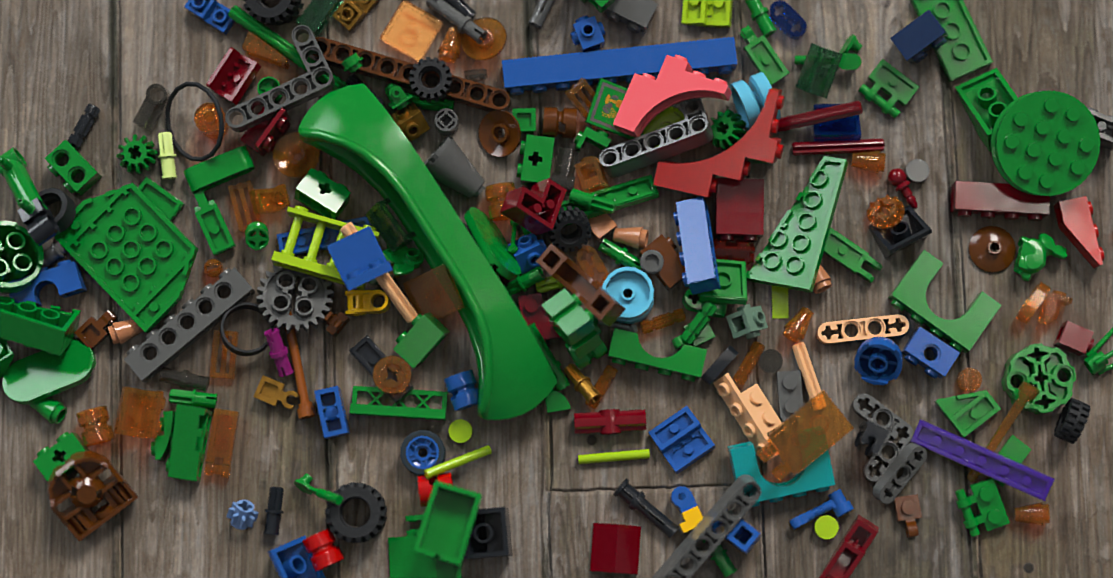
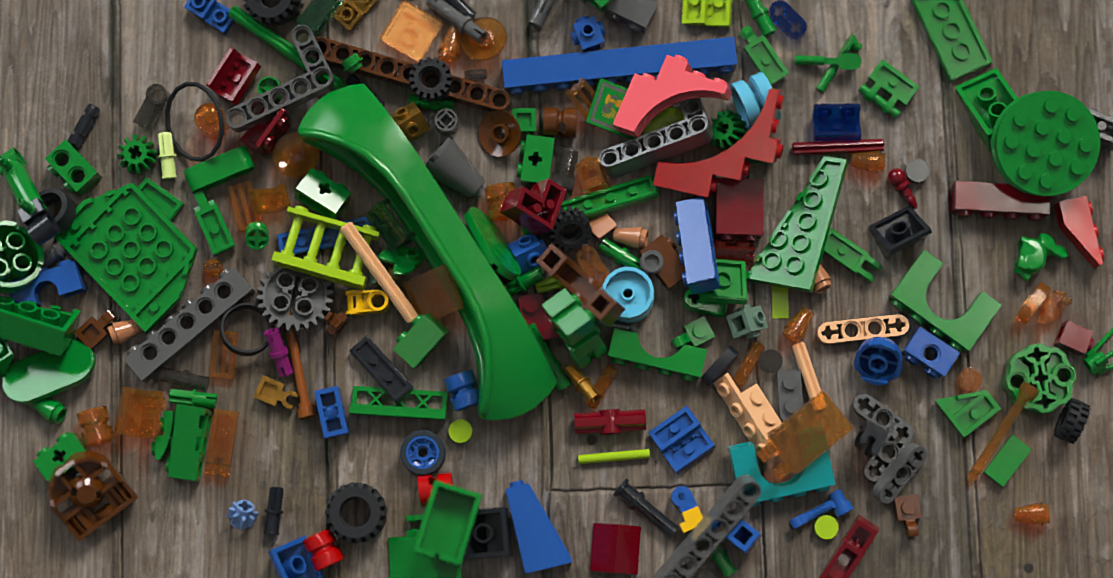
clear orange slope [242,32,290,69] -> none
green piece [294,473,343,505] -> none
blue bracket [327,226,393,290] -> none
clear orange gear [373,356,411,394] -> none
green hinge [385,83,413,110] -> none
lime bar [424,445,492,479] -> none
green hinge [508,220,519,254] -> none
green tile [545,390,571,413] -> none
green axle [569,188,617,214] -> none
green bracket [574,127,612,153] -> none
clear orange axle [640,308,686,334] -> none
green axle [681,301,717,344] -> none
dark red axle [777,101,863,133] -> none
clear green hinge [796,43,843,98] -> none
clear orange gear [866,195,905,229] -> none
dark blue brick [890,10,949,64] -> none
dark purple tile [911,419,1055,501] -> none
green plate [955,478,1010,537] -> none
reddish brown dish [968,226,1016,273] -> none
none -> blue slope [506,480,572,573]

